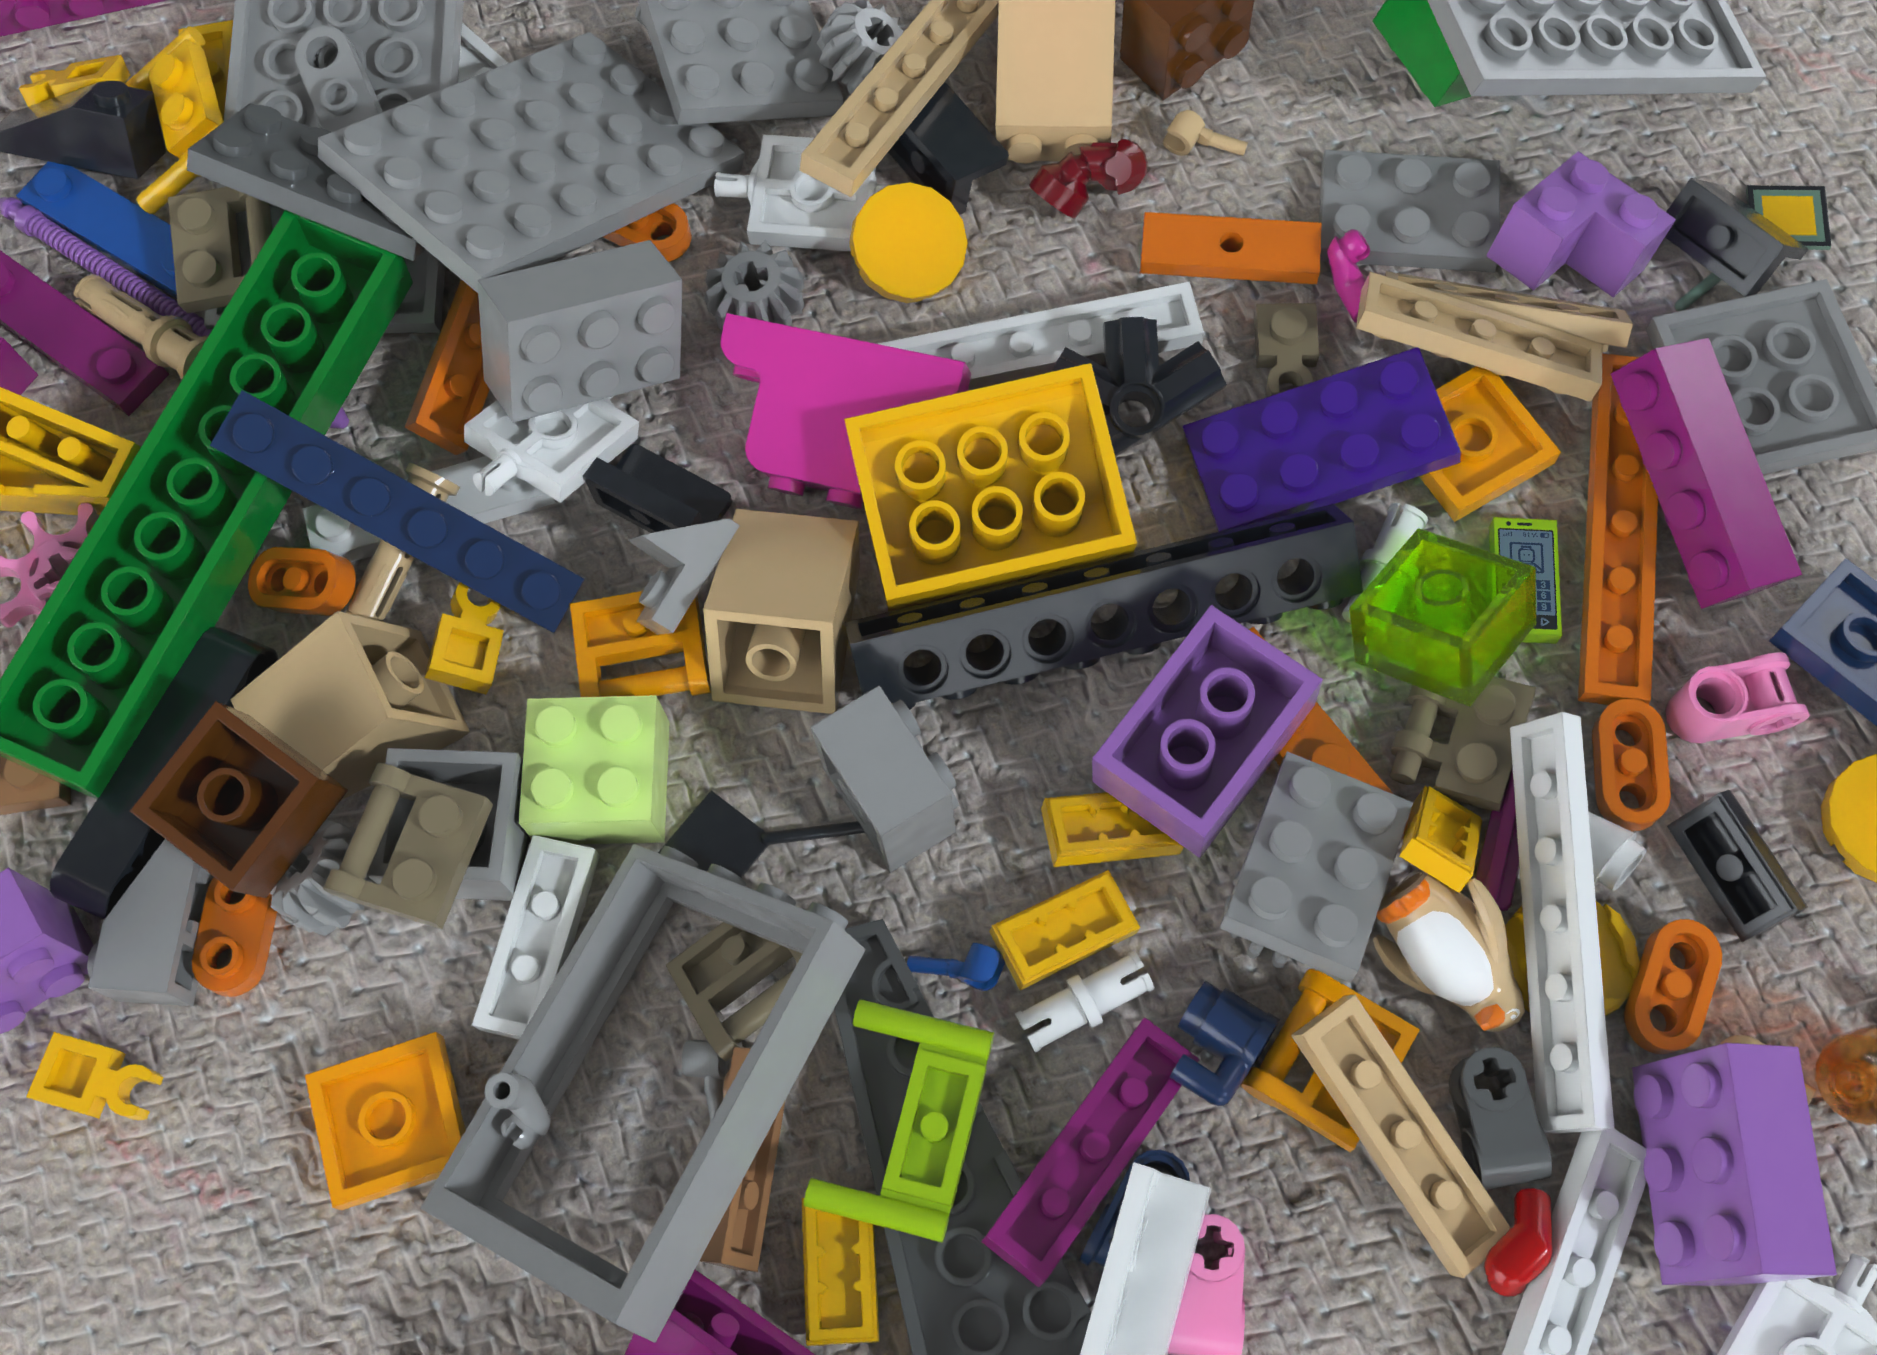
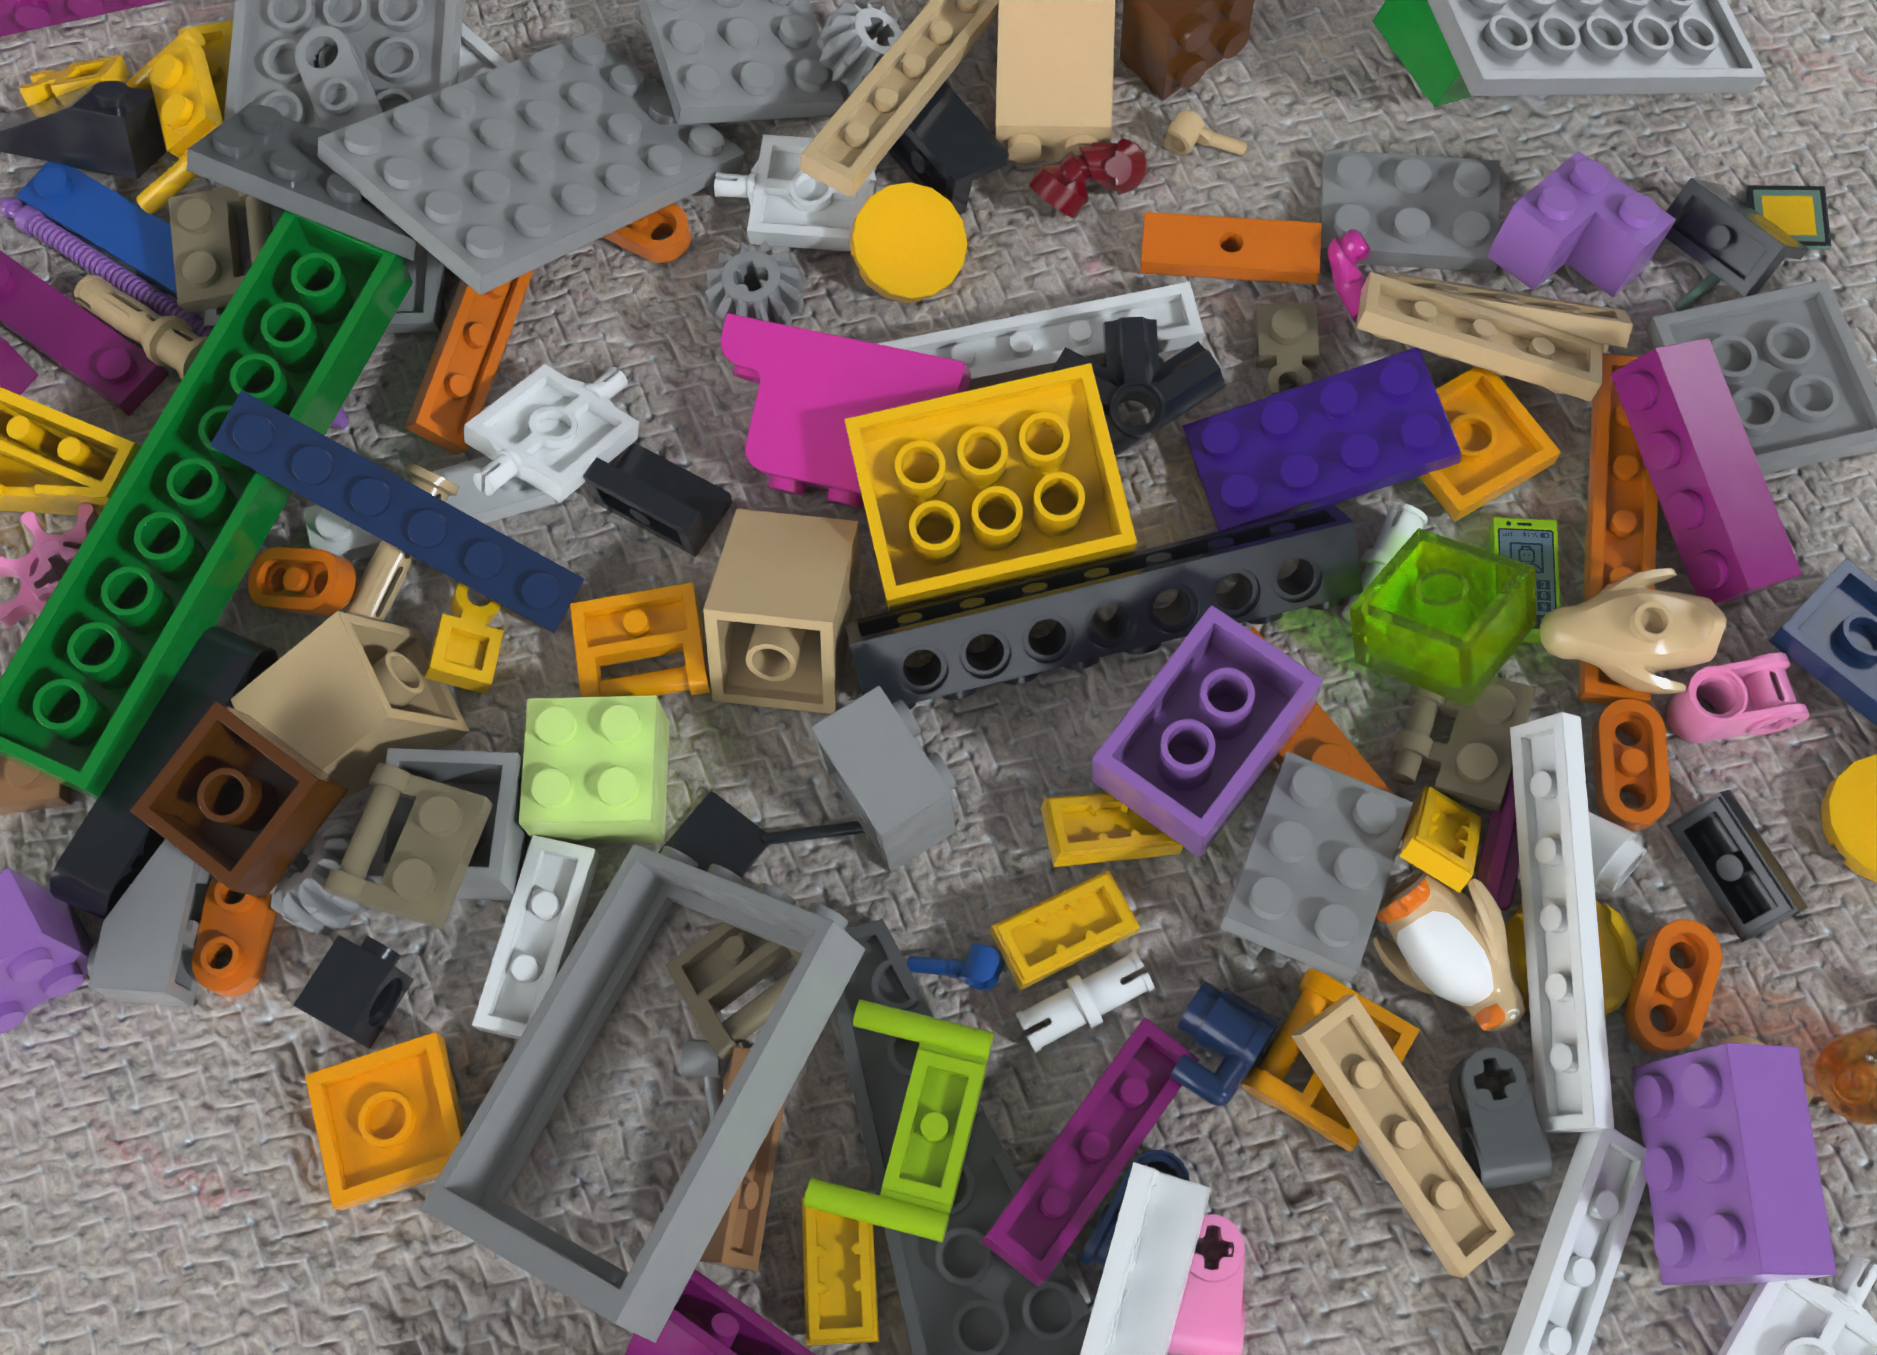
yellow plate [26,1032,164,1120] -> none
light grey brick [477,240,682,423] -> none
light grey arm [484,1072,551,1150] -> none
light grey slope [629,518,740,635] -> none
red arm [1484,1188,1553,1297] -> none
none -> black brick [293,935,414,1049]
none -> tan animal [1540,568,1726,694]

